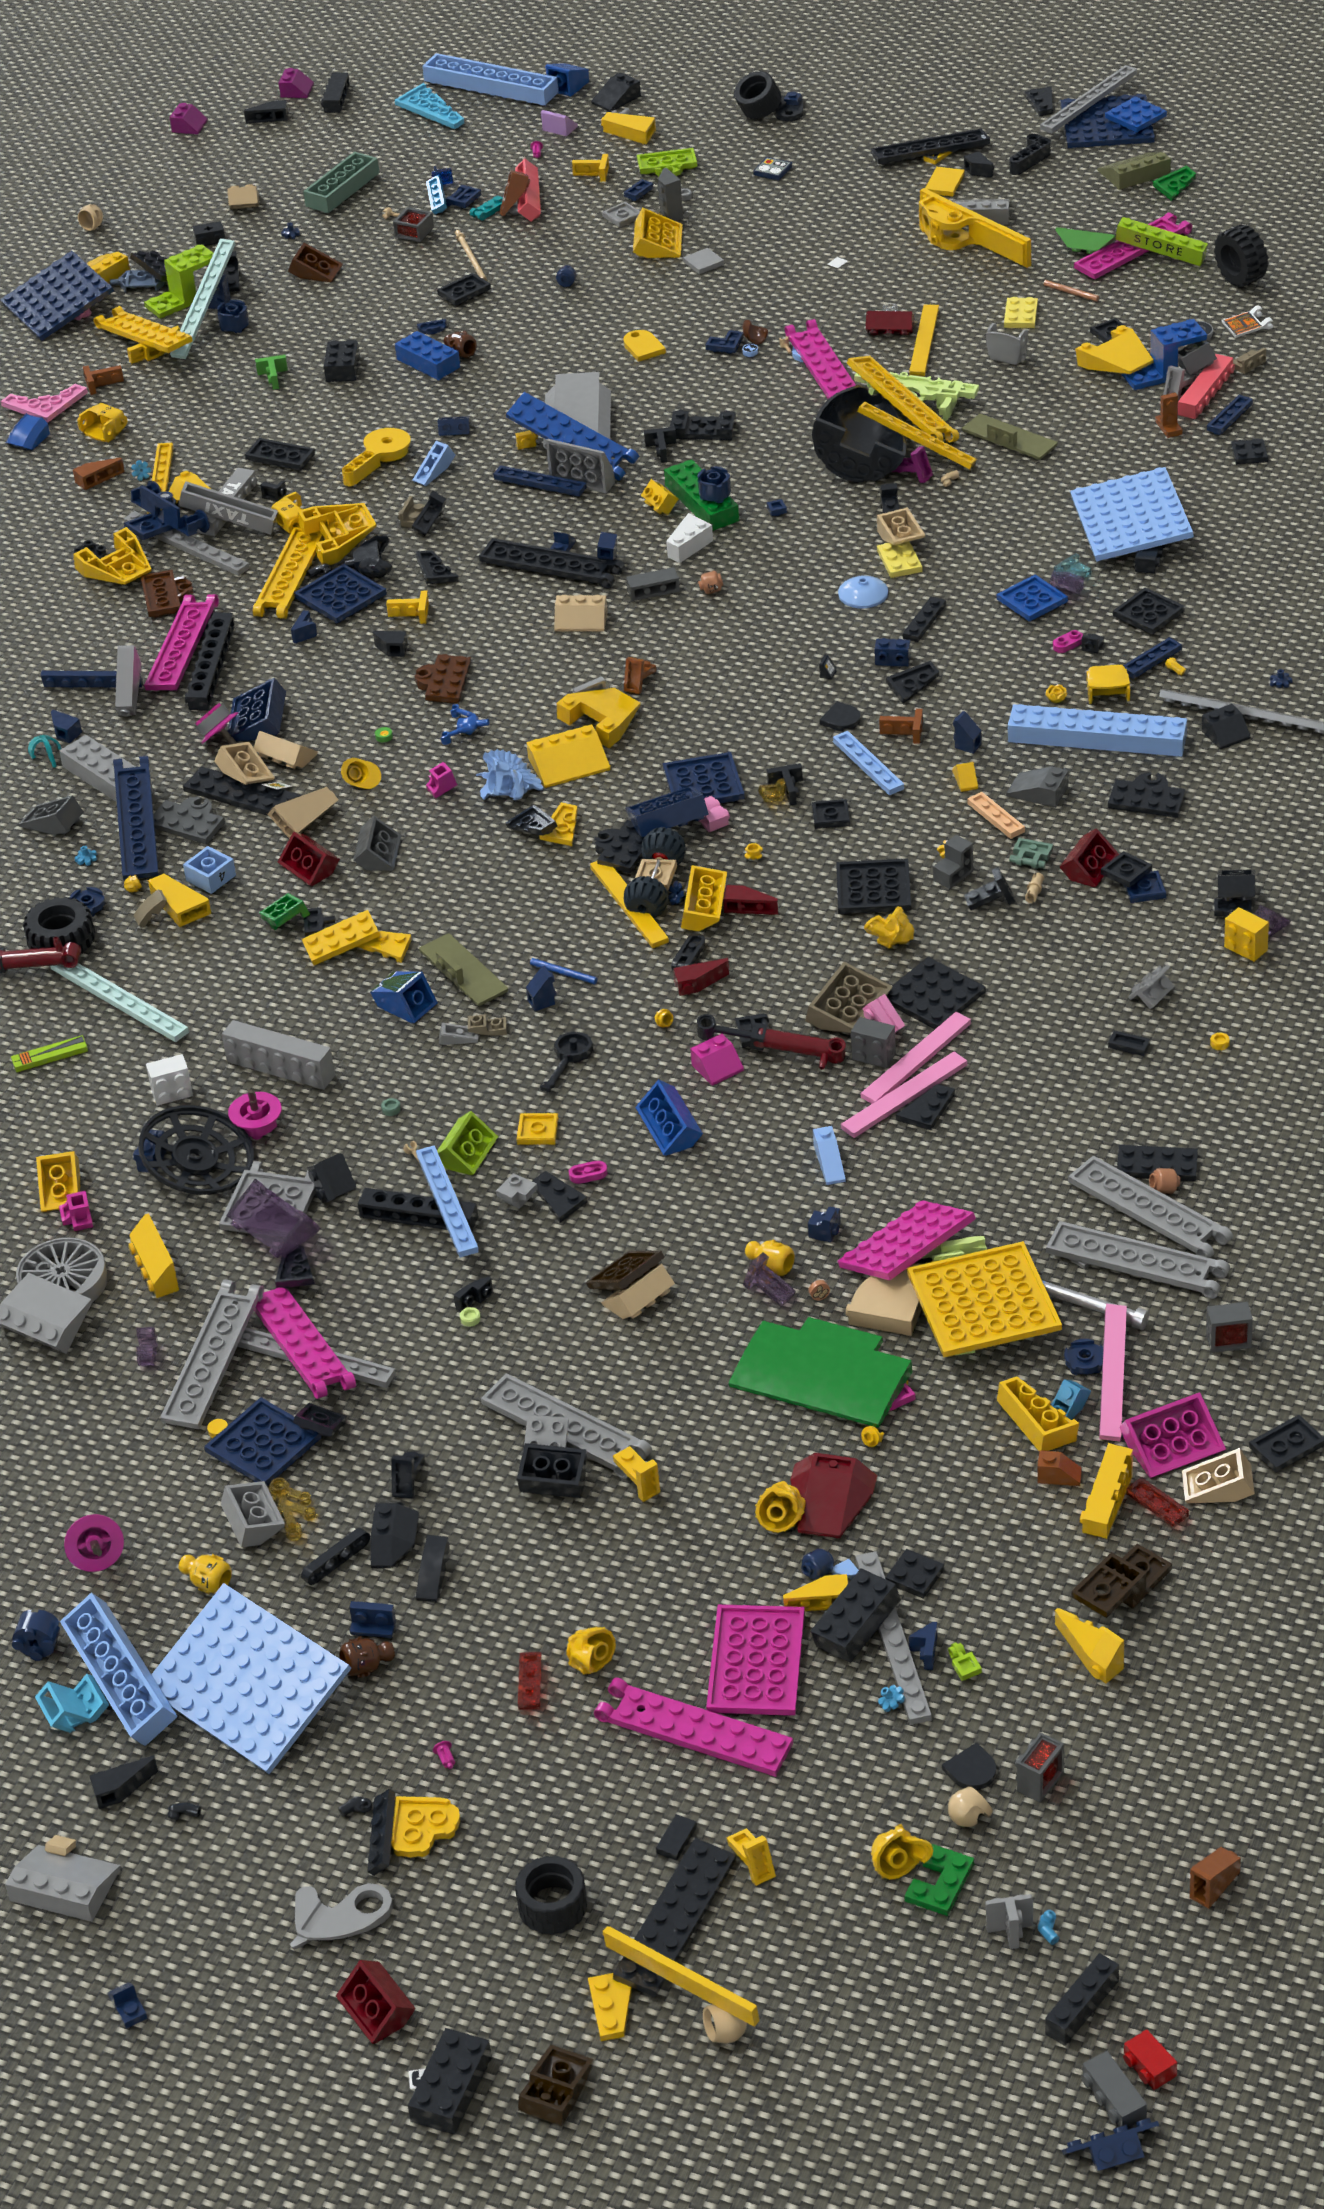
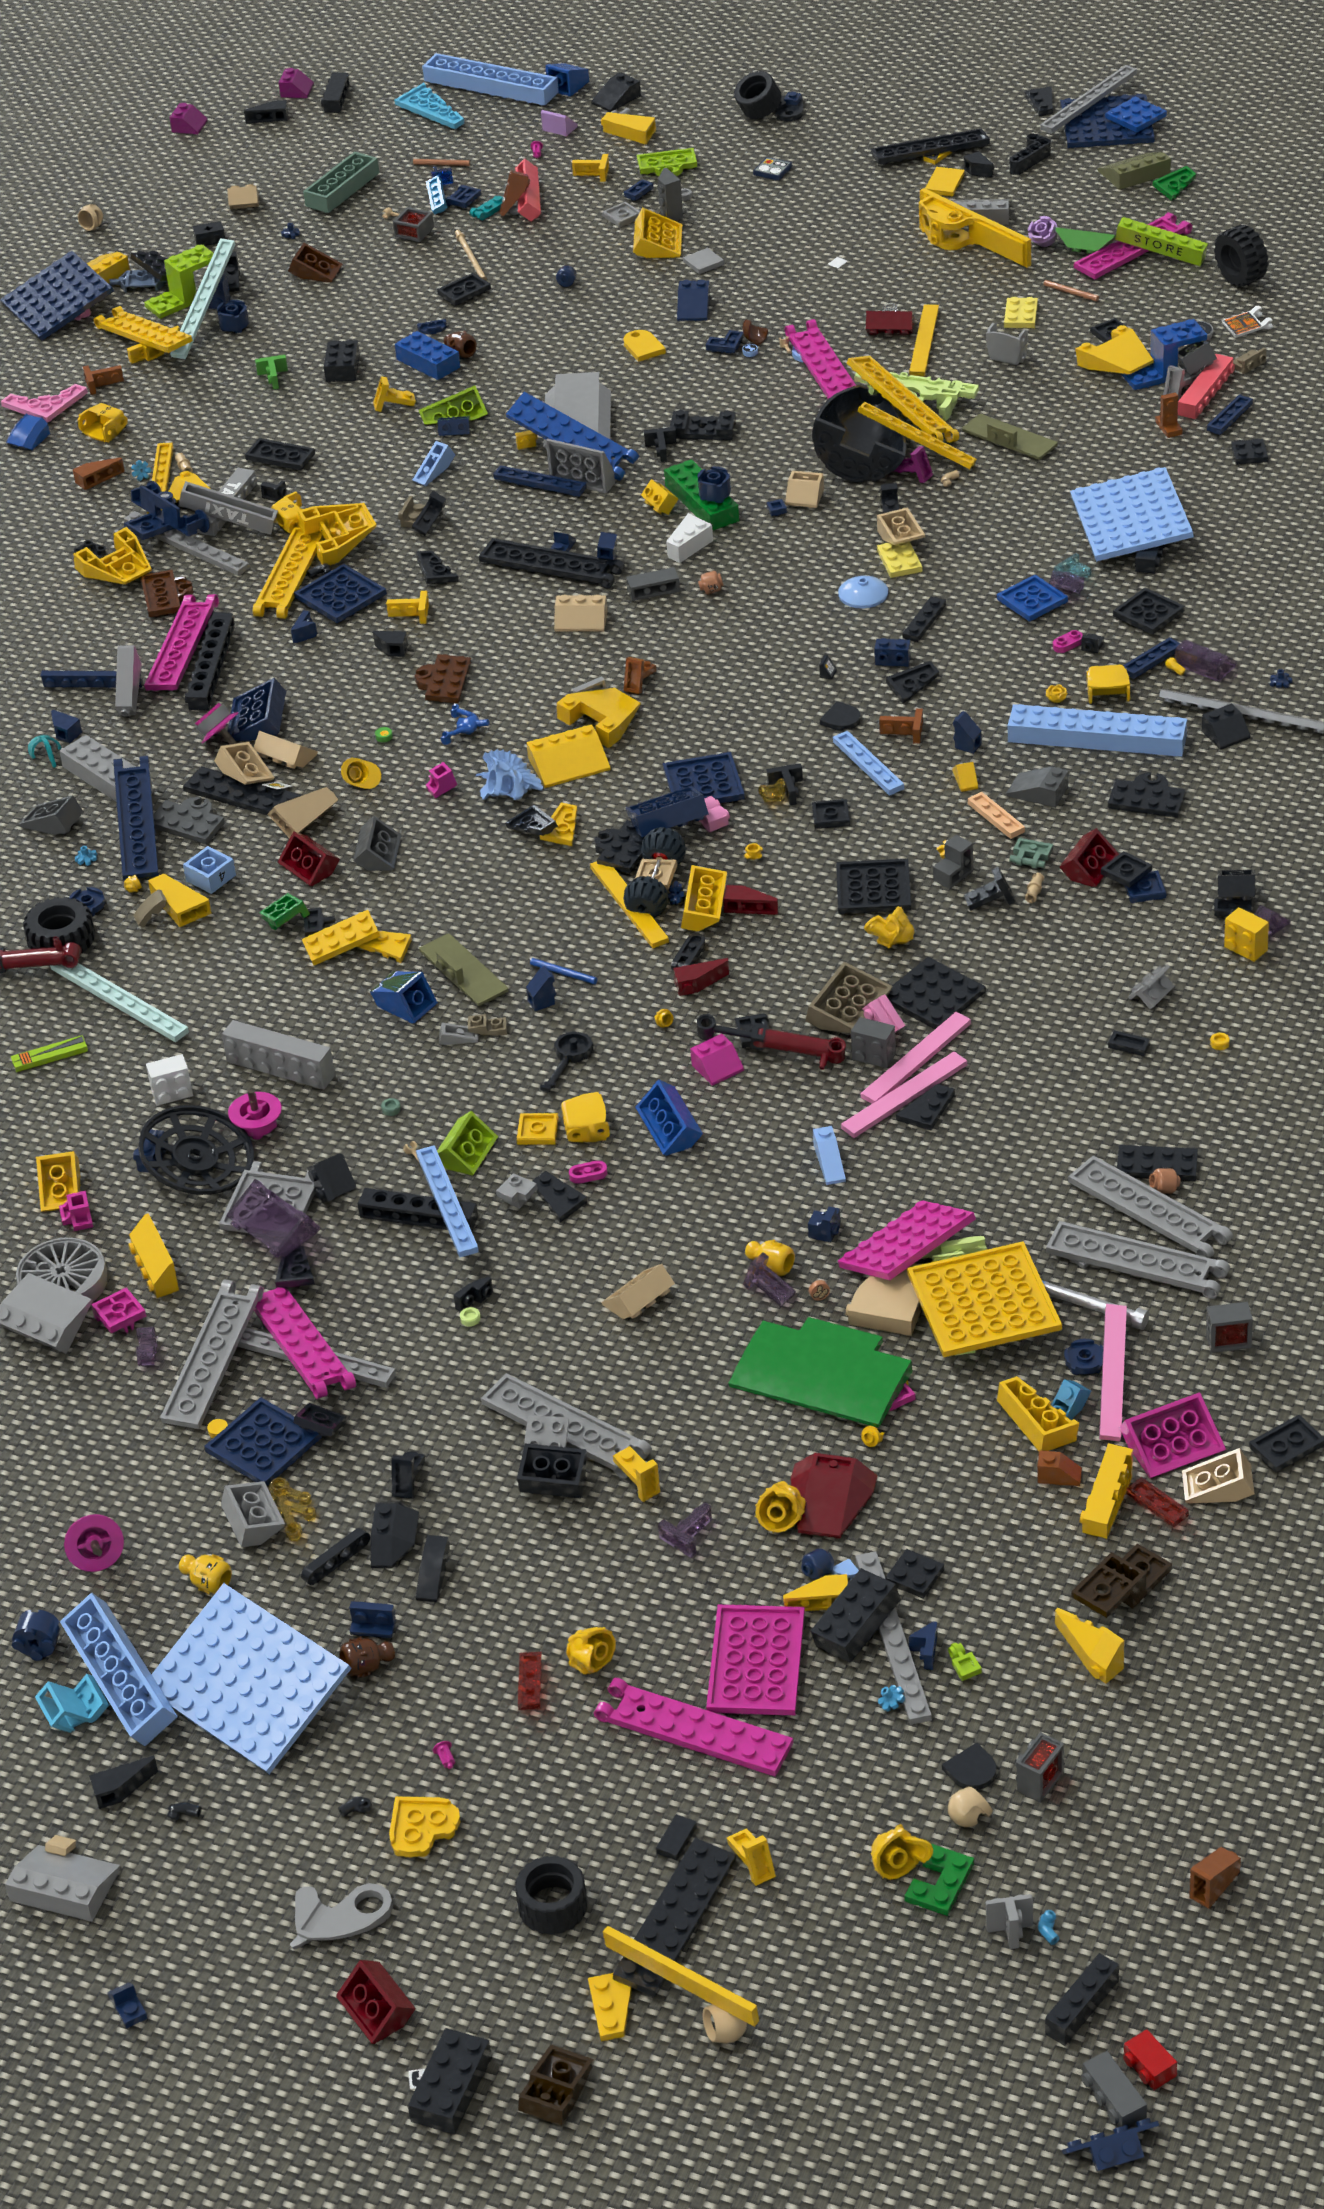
yellow beam [342,428,411,486] -> none
black torso [344,534,392,578] -> none
black plate [367,1789,396,1876] -> none
dark brown plate [586,1251,665,1291] -> none
none -> dark pink piece [91,1287,146,1333]
none -> tan pin [175,453,193,473]
none -> yellow bracket [373,376,416,412]
none -> nougat bar [413,159,470,166]
none -> lime wedge [418,386,488,425]
none -> yellow piece [561,1092,610,1142]
none -> clear purple bracket [658,1502,712,1558]
none -> dark blue slope [677,280,710,321]
none -> tan slope [785,471,824,508]
none -> lavender cone [1028,216,1057,247]
none -> clear purple slope [1175,640,1238,682]

